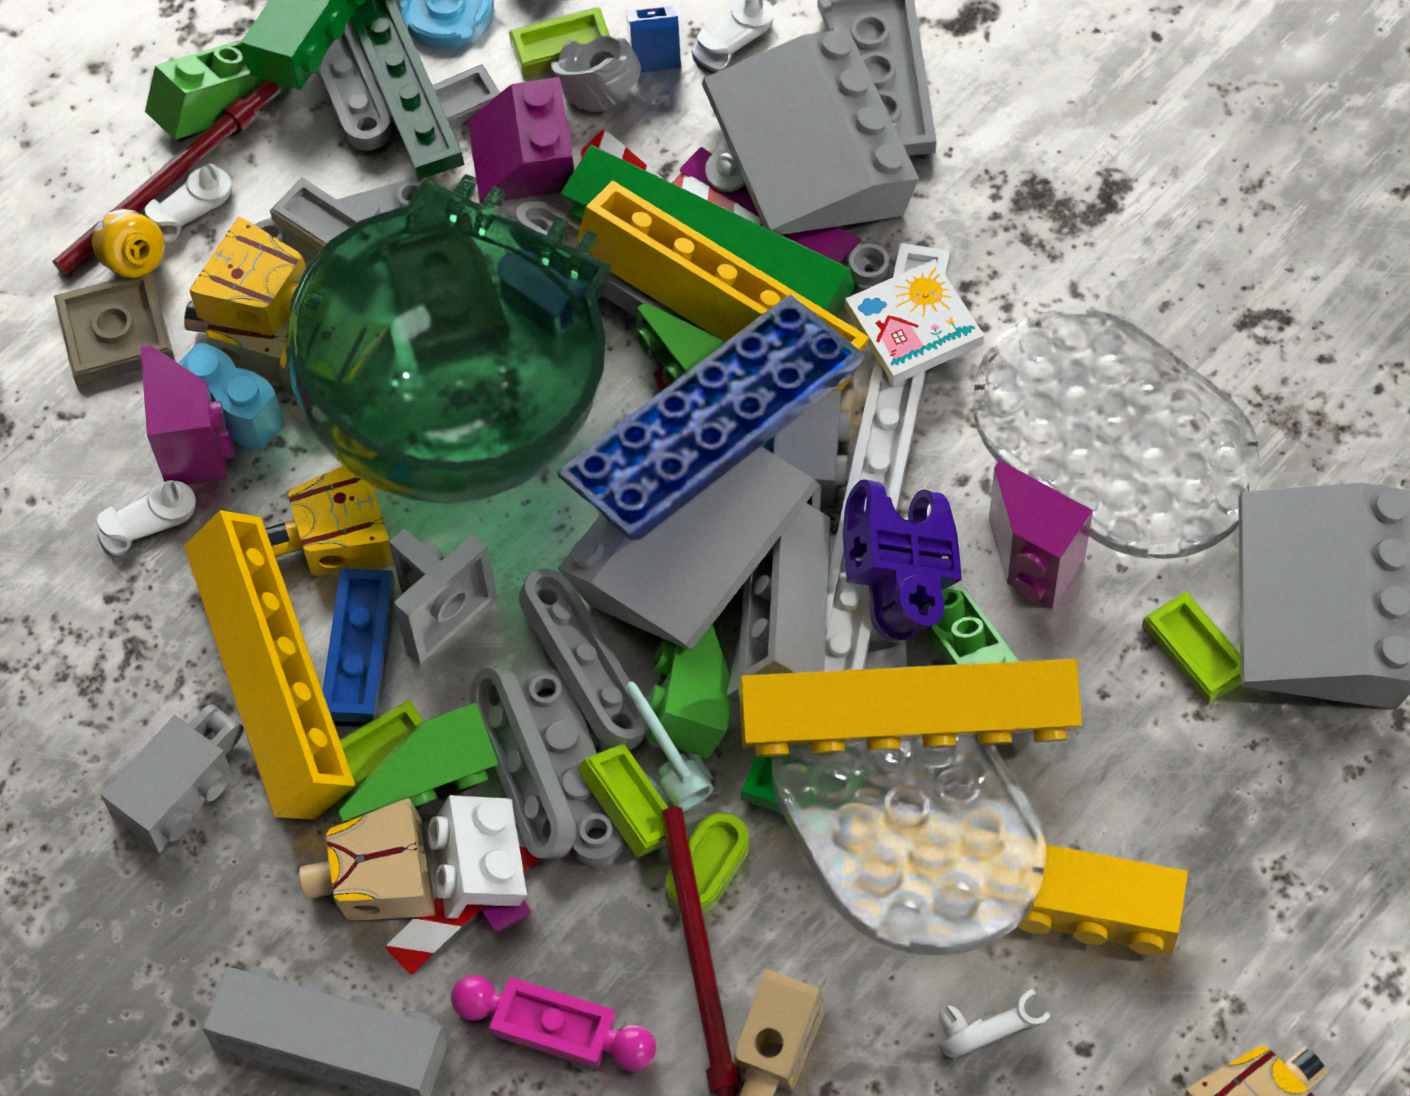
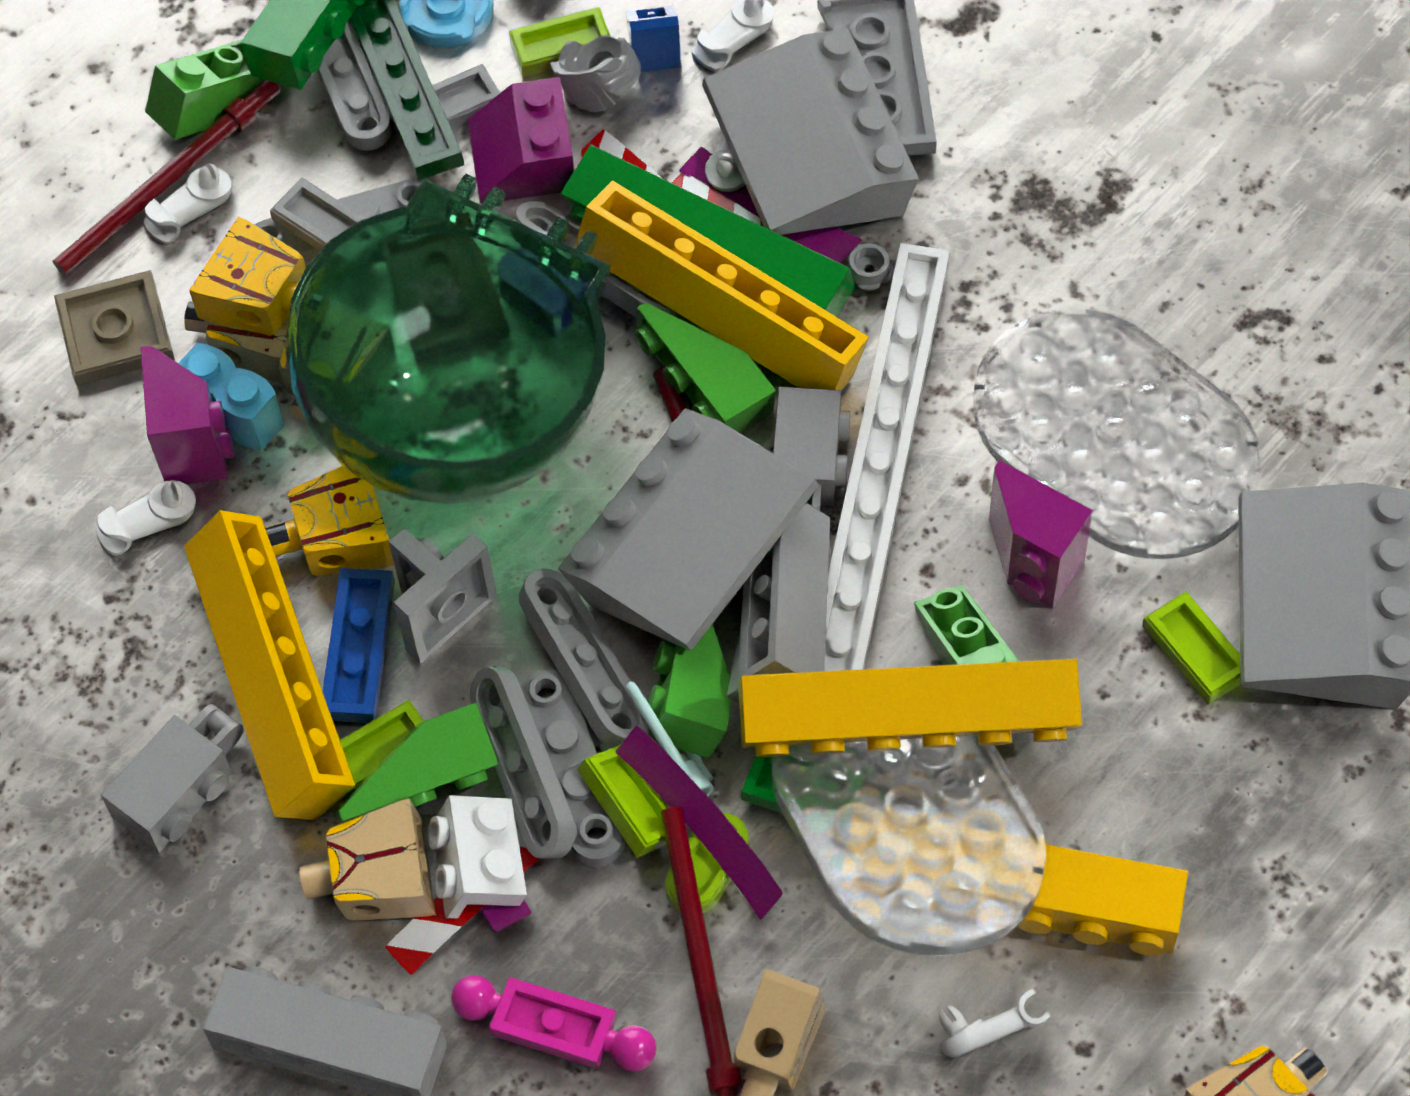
yellow head [92,209,165,278] -> none
clear blue plate [557,294,864,540] -> none
dark purple piece [842,479,962,643] -> none
white tile [845,259,984,385] -> none
none -> magenta sticker [616,726,783,920]

